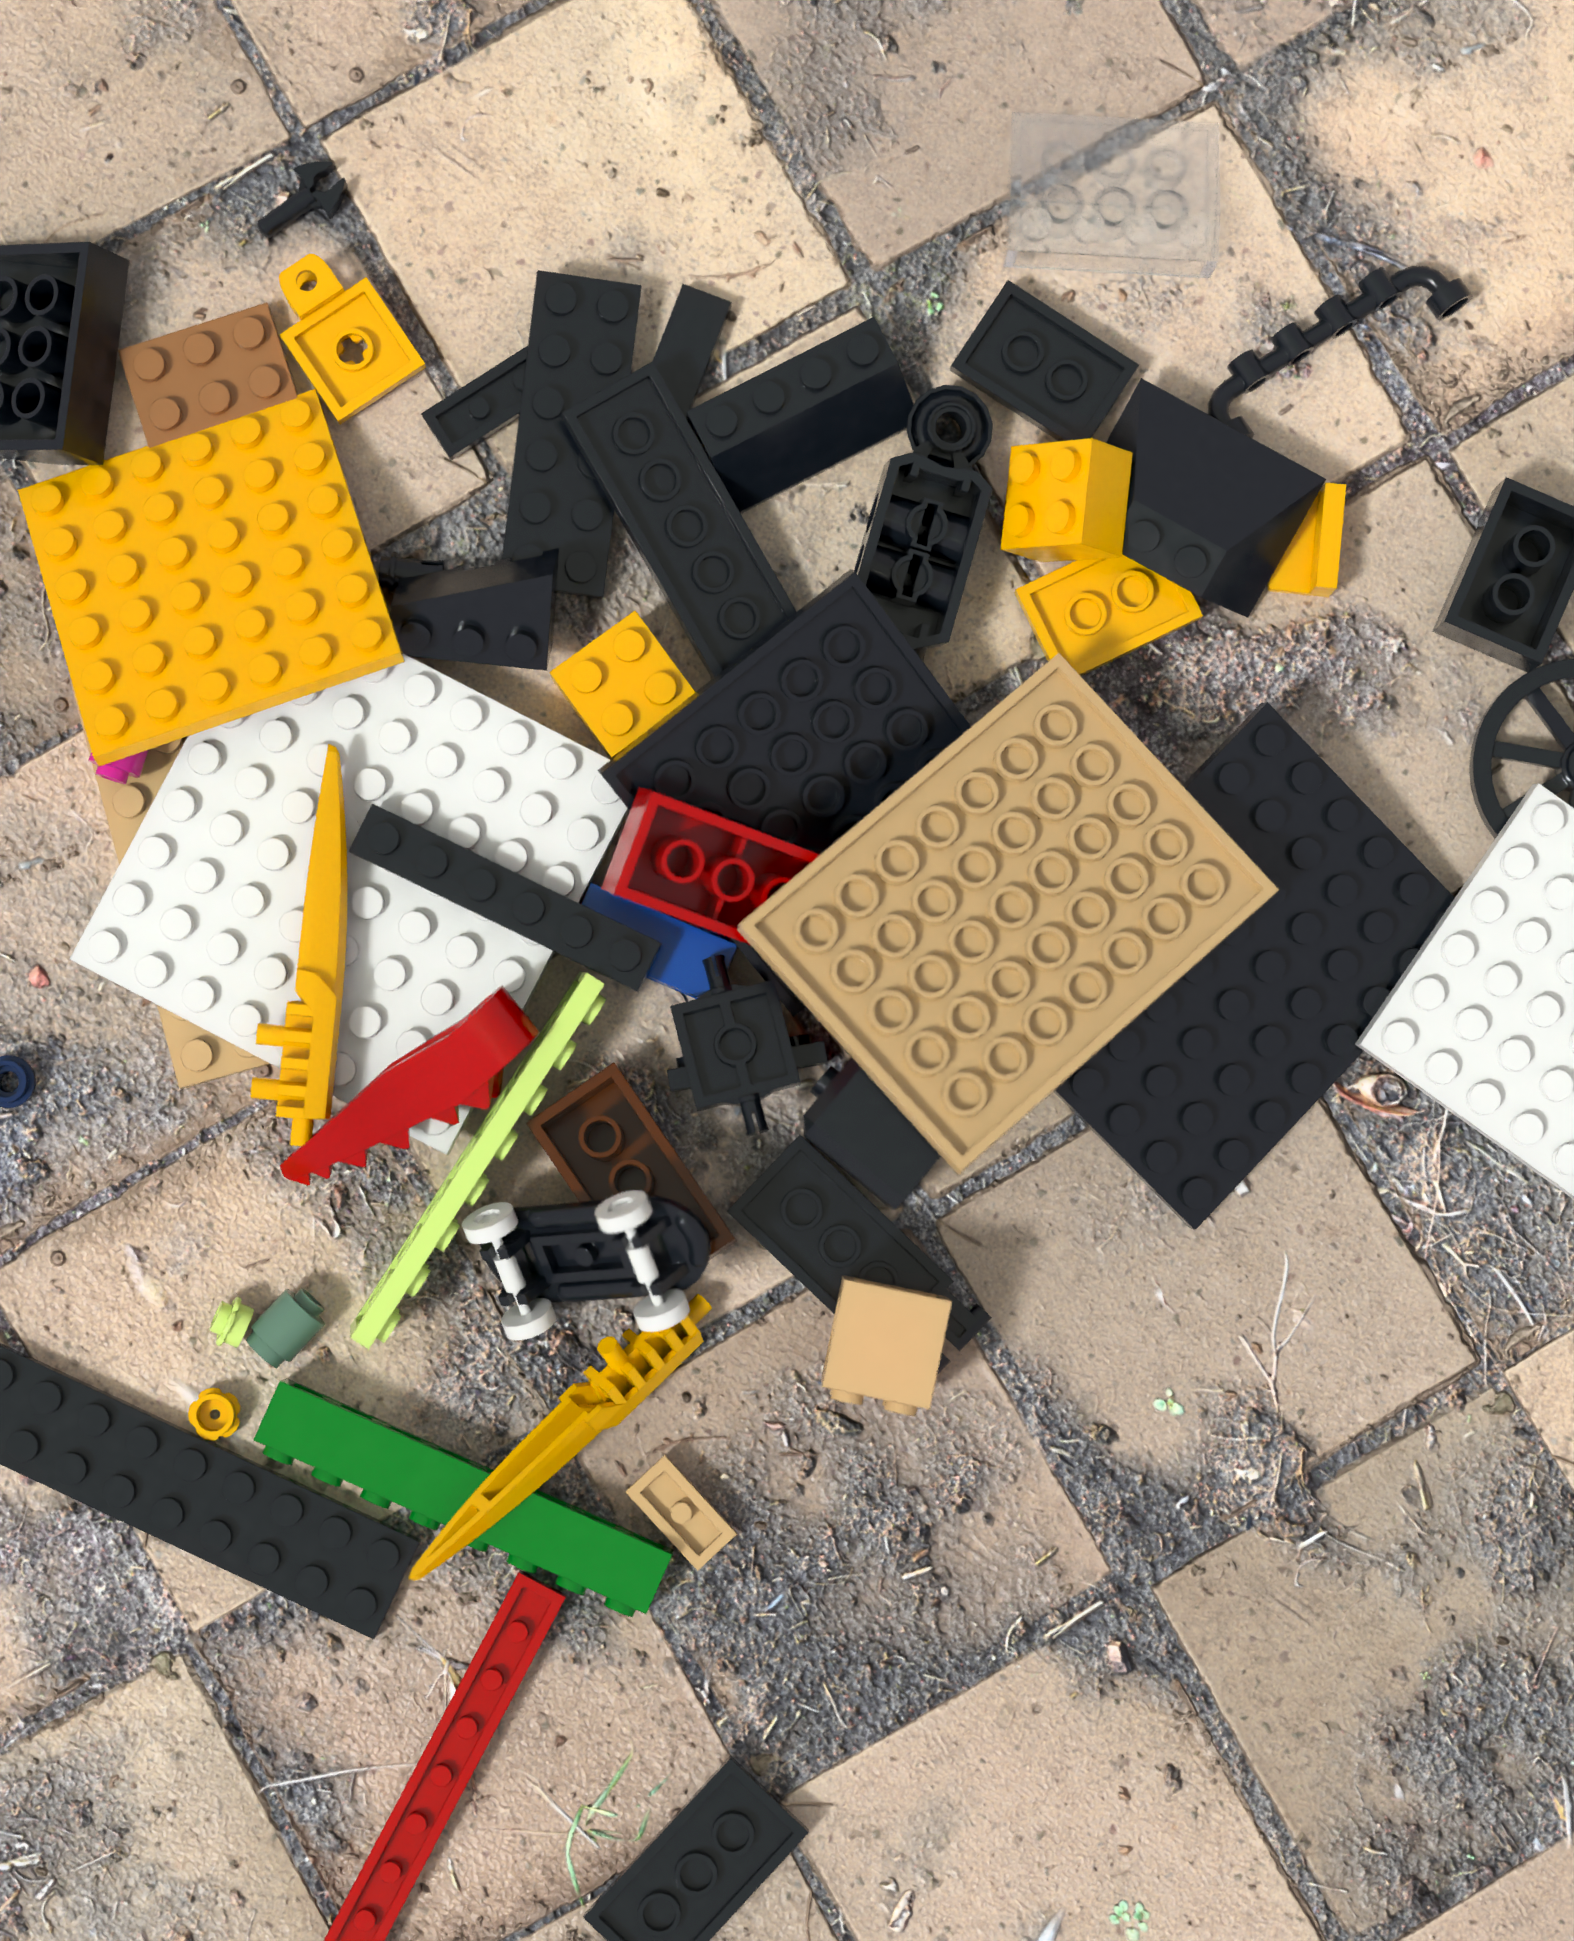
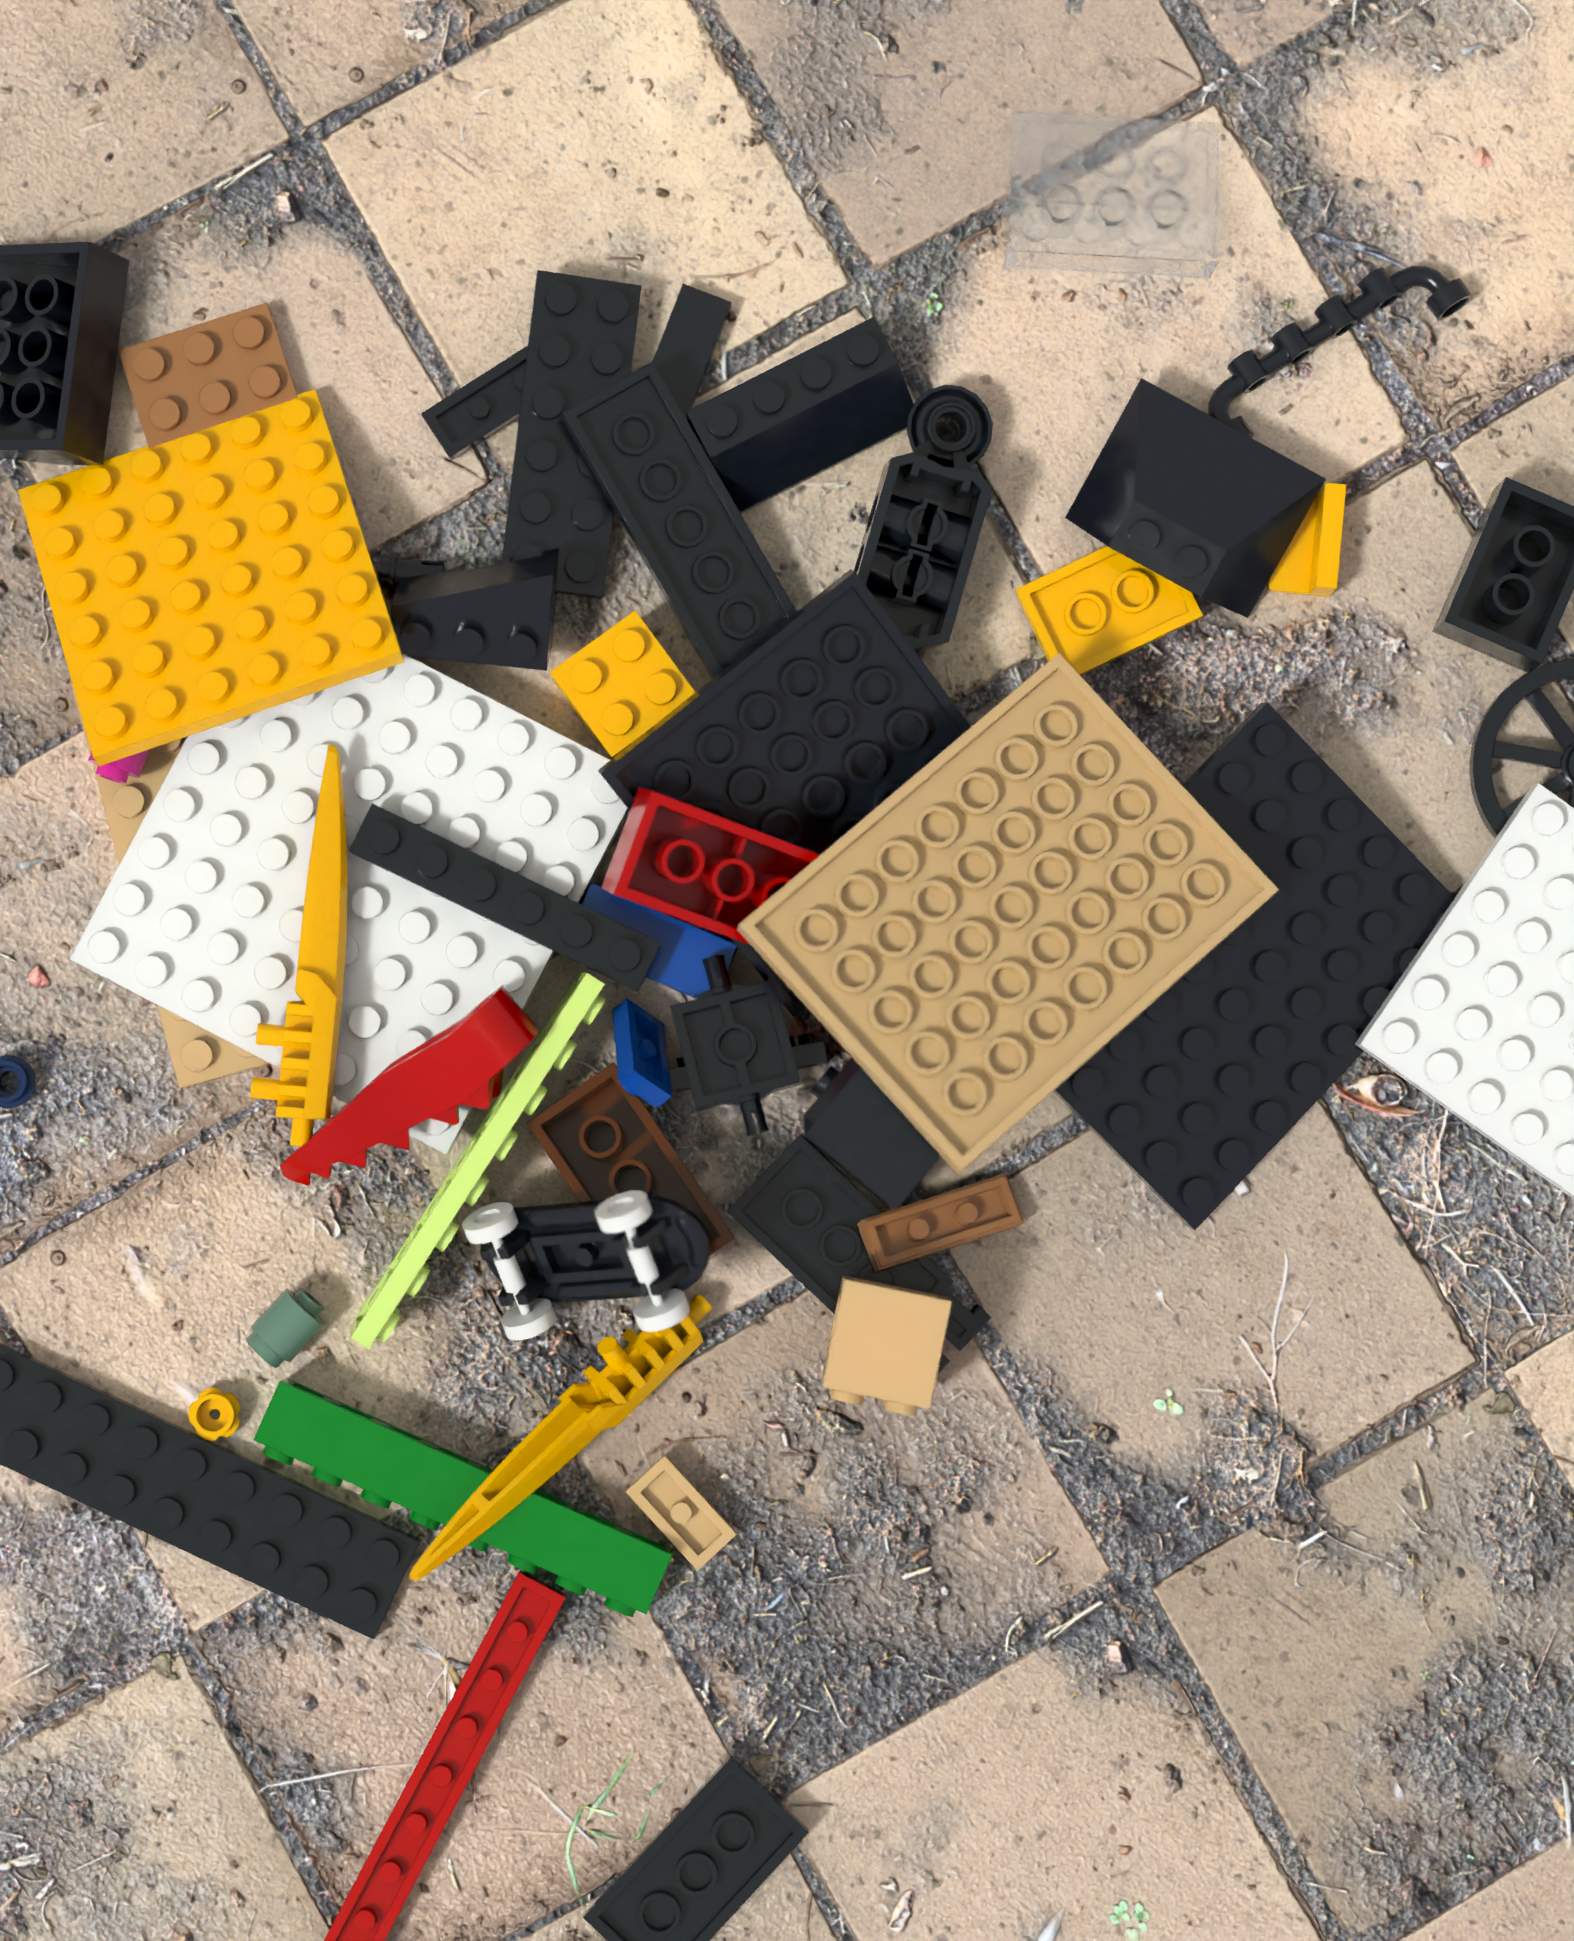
yellowish green plate [209,1297,254,1348] -> none
black bar [257,161,347,238] -> none
yellow plate [279,254,426,425] -> none
black plate [950,280,1139,441] -> none
yellow brick [1000,438,1133,562] -> none
none -> blue plate [612,998,672,1108]
none -> medium nougat tile [857,1173,1024,1274]

